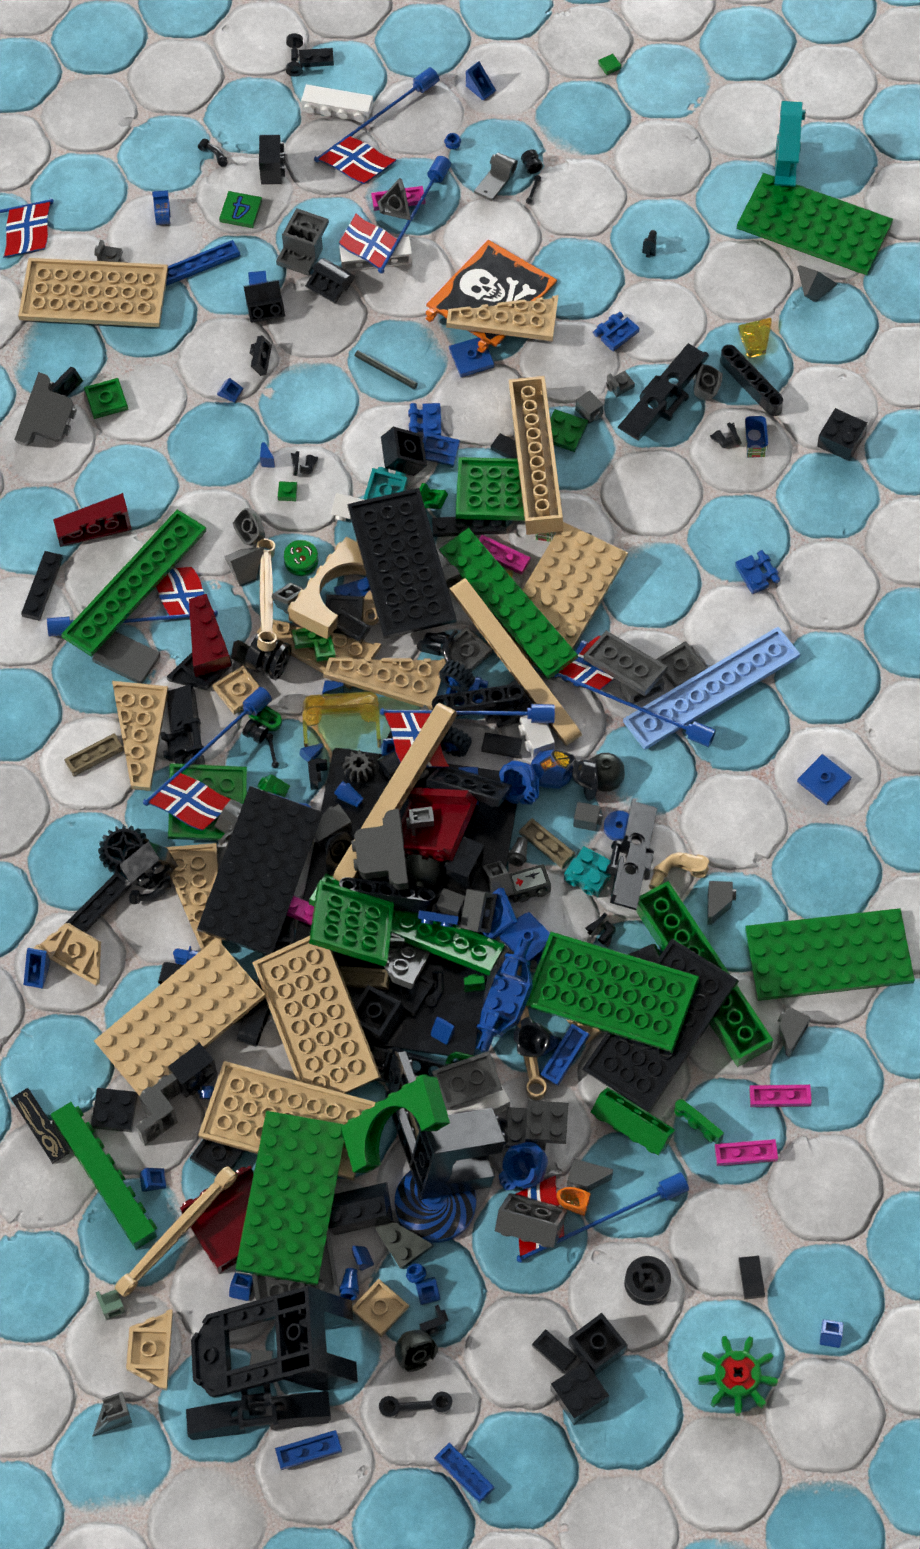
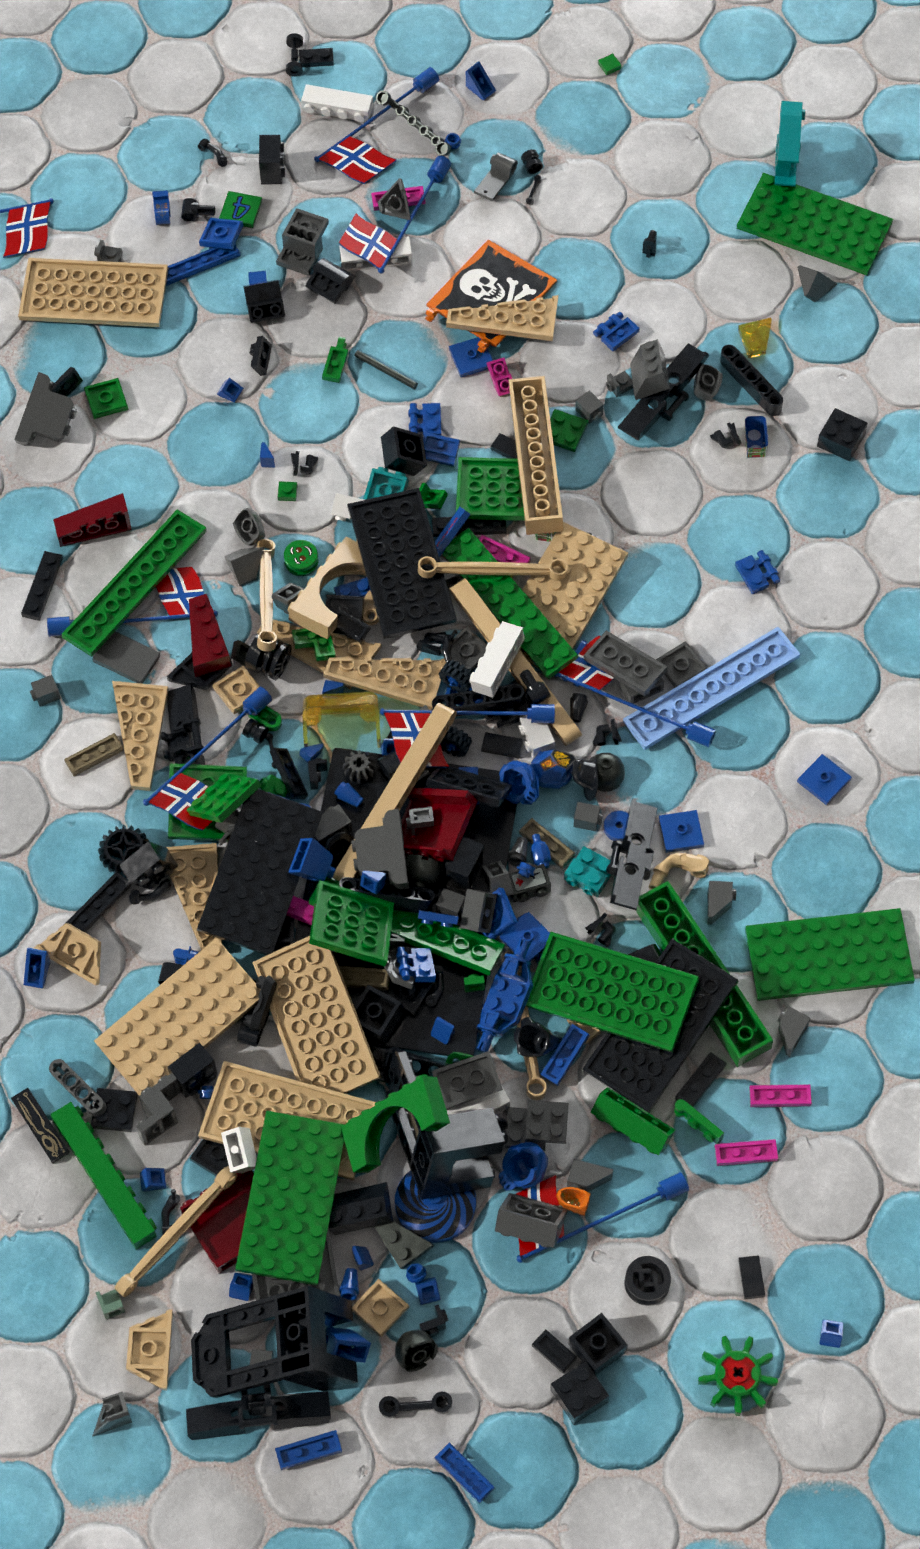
none -> dark grey brick [30,675,61,707]
none -> dark grey beam [49,1059,106,1117]
none -> black piece [161,1189,180,1234]
none -> black axle [181,198,216,222]
none -> green plate [187,773,262,823]
none -> blue plate [199,218,244,250]
none -> white brick [221,1127,257,1173]
none -> black piece [243,975,277,1031]
none -> black tile [269,748,308,799]
none -> blue torso [289,838,336,881]
none -> green plate [322,337,348,383]
none -> blue torso [325,1327,371,1363]
none -> blue slope [360,871,386,895]
none -> pearl dark grey bar [376,91,451,156]
none -> blue plate [396,947,436,982]
none -> tan piece [418,556,568,581]
none -> blue tile [435,507,470,557]
none -> white brick [469,621,525,698]
none -> dark pink slope [486,358,512,396]
none -> blue plate [516,862,535,878]
none -> black axle [520,670,551,704]
none -> blue plant [531,834,551,869]
none -> black cone [570,693,588,722]
none -> black piece [593,719,622,746]
none -> dark grey slope [630,339,670,400]
none -> blue plate [659,810,704,853]
none -> black tile [675,1052,727,1107]

